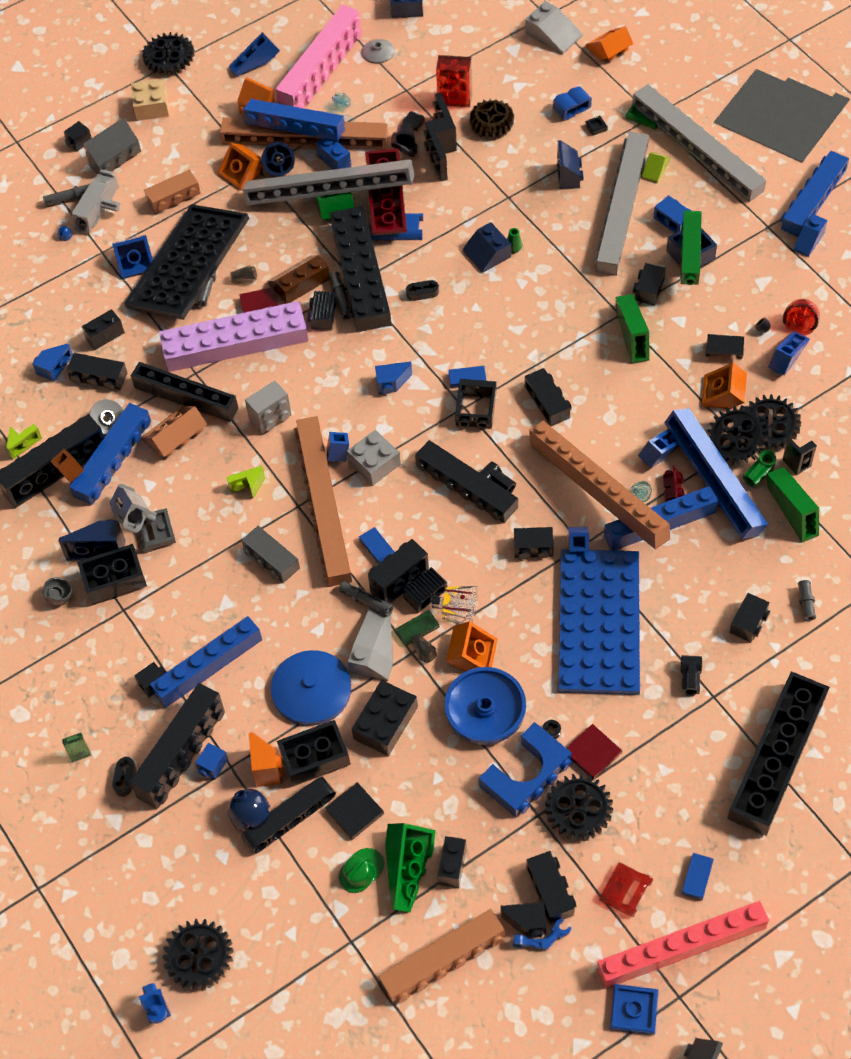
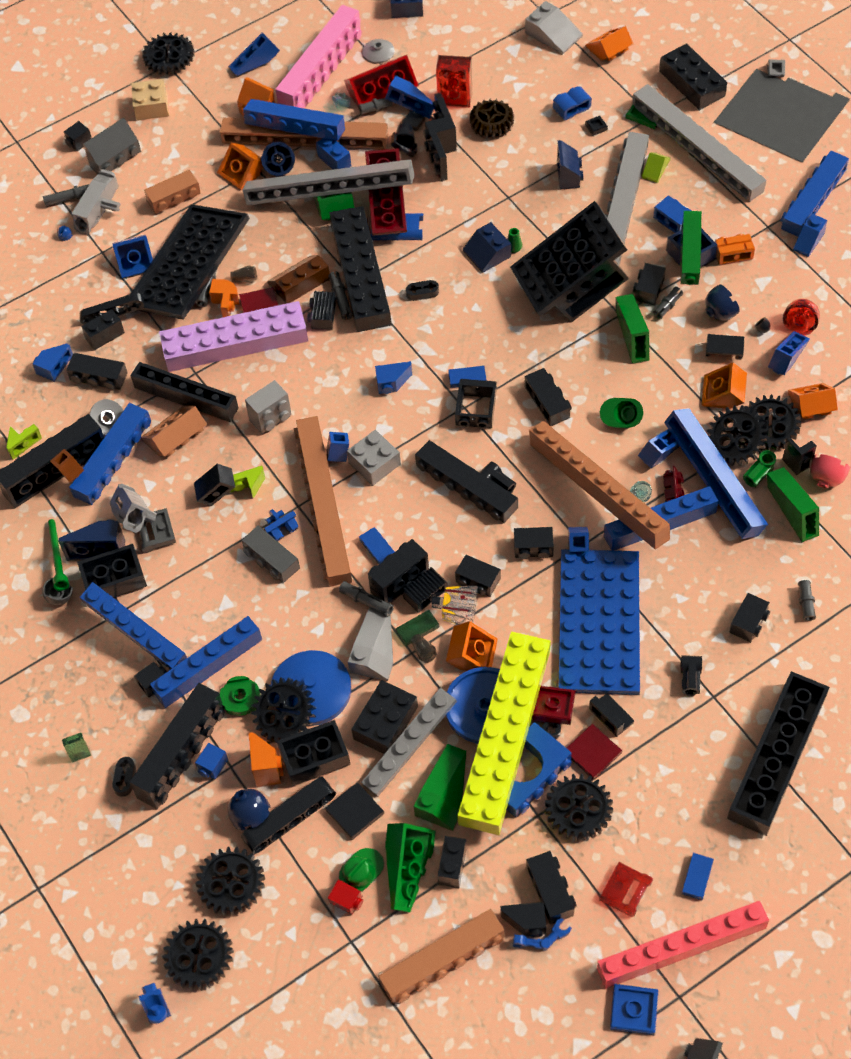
none -> green piece [48,519,69,591]
none -> black beam [79,293,144,324]
none -> blue brick [80,582,187,670]
none -> black brick [194,464,235,506]
none -> black gear [195,847,265,916]
none -> orange brick [209,279,240,317]
none -> green plate [220,676,261,716]
none -> black gear [251,677,316,743]
none -> blue hips [264,509,299,541]
none -> red brick [328,879,363,915]
none -> red slope [344,55,419,108]
none -> dark grey pin [358,98,393,115]
none -> light grey plate [362,687,457,796]
none -> blue slope [385,76,434,119]
none -> green wedge [414,744,466,831]
none -> black brick [455,555,501,597]
none -> neon yellow brick [458,631,551,835]
none -> black wedge [510,201,629,322]
none -> dark red tile [531,686,576,725]
none -> black panel [589,694,634,737]
none -> green piece [600,398,644,428]
none -> dark grey pin [653,287,683,319]
none -> black brick [659,43,727,110]
none -> dark blue cylinder [705,284,740,321]
none -> orange brick [715,234,755,265]
none -> light grey slope [767,59,785,77]
none -> orange slope [788,383,838,419]
none -> coral cylinder [810,454,850,489]

